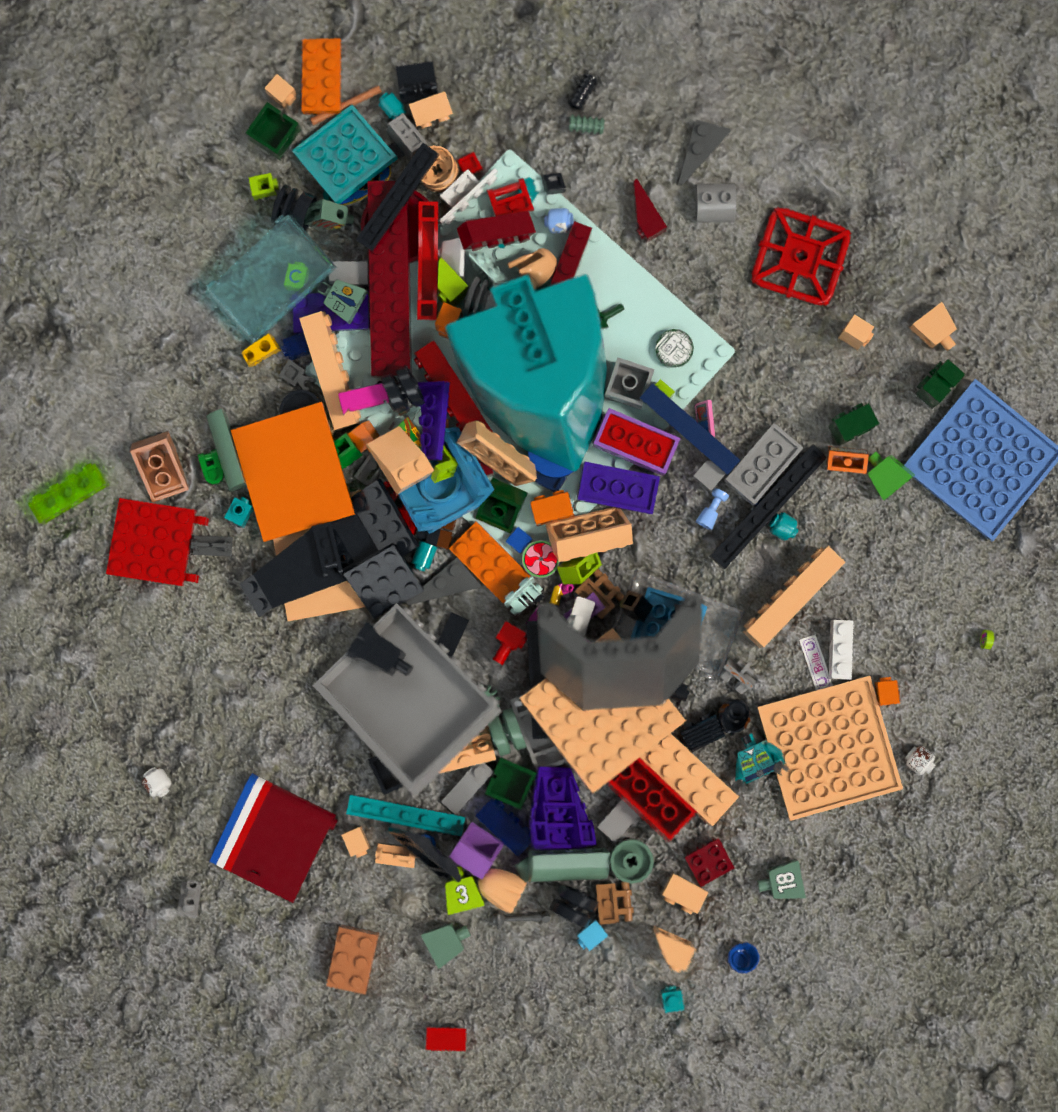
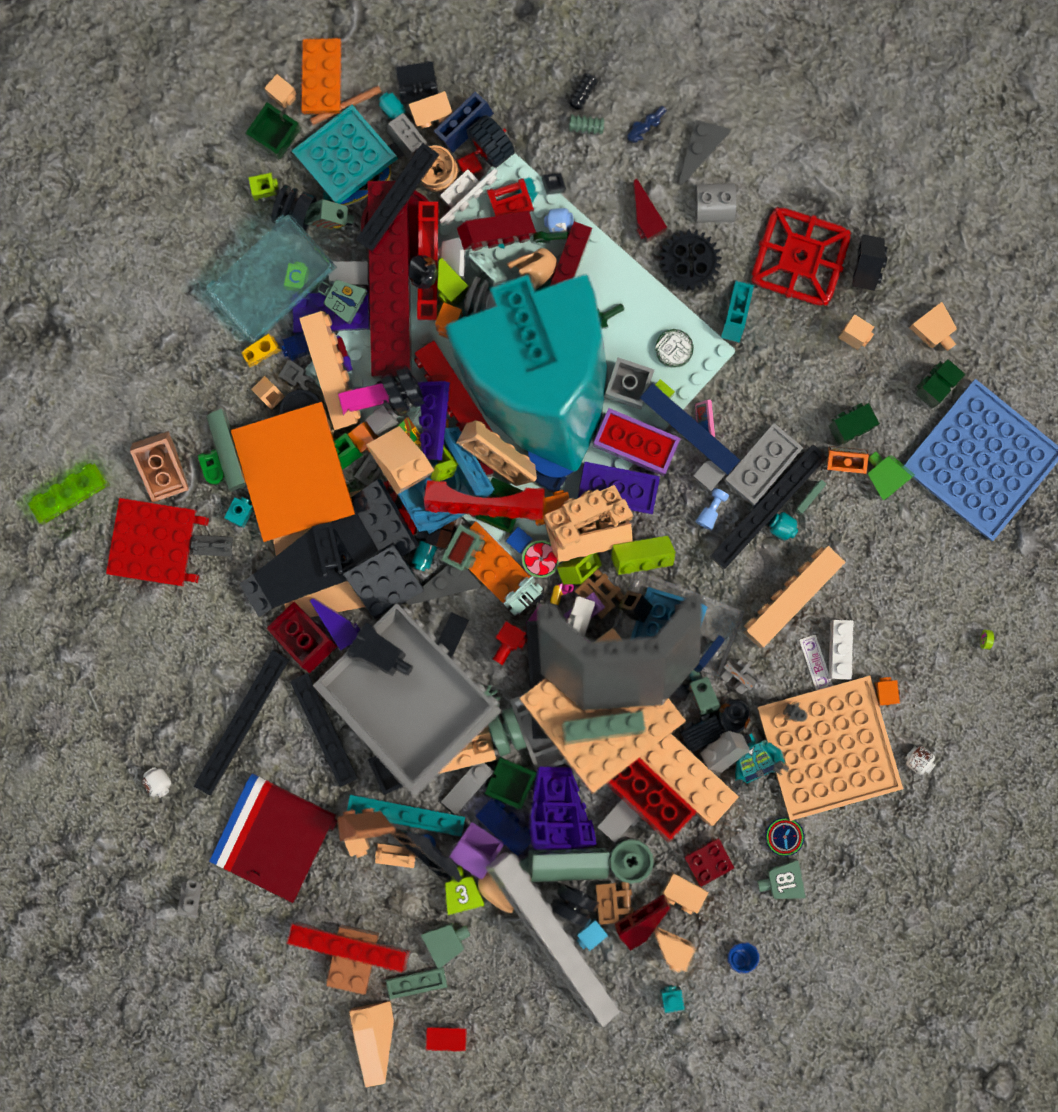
none -> black plate [194,650,290,796]
none -> light nougat brick [251,376,285,410]
none -> dark red slope [266,601,338,673]
none -> red arch [287,922,410,972]
none -> black plate [290,673,358,787]
none -> dark purple slope [310,598,361,651]
none -> piece [336,335,353,372]
none -> nougat slope [337,808,395,841]
none -> light nougat wedge [350,1001,394,1087]
none -> light grey brick [366,405,400,437]
none -> sand green tile [386,967,448,999]
none -> black hair [408,255,438,289]
none -> red arch [424,480,545,520]
none -> dark blue brick [434,92,494,153]
none -> sand green piece [441,525,485,571]
none -> black wheel [466,115,515,168]
none -> light grey brick [486,853,620,1027]
none -> dark green bar [533,231,569,243]
none -> light nougat bracket [544,485,633,550]
none -> sand green brick [562,711,646,745]
none -> lime brick [611,536,676,575]
none -> dark red slope [615,894,670,951]
none -> dark blue animal [627,105,667,143]
none -> black gear [659,229,722,292]
none -> sand green torso [689,670,720,717]
none -> dark blue tile [693,635,725,673]
none -> light grey brick [701,731,750,772]
none -> teal slope [721,281,754,343]
none -> tile [765,817,804,857]
none -> dark grey hinge [783,702,808,722]
none -> sand green tile [795,480,827,515]
none -> black brick [852,234,888,291]

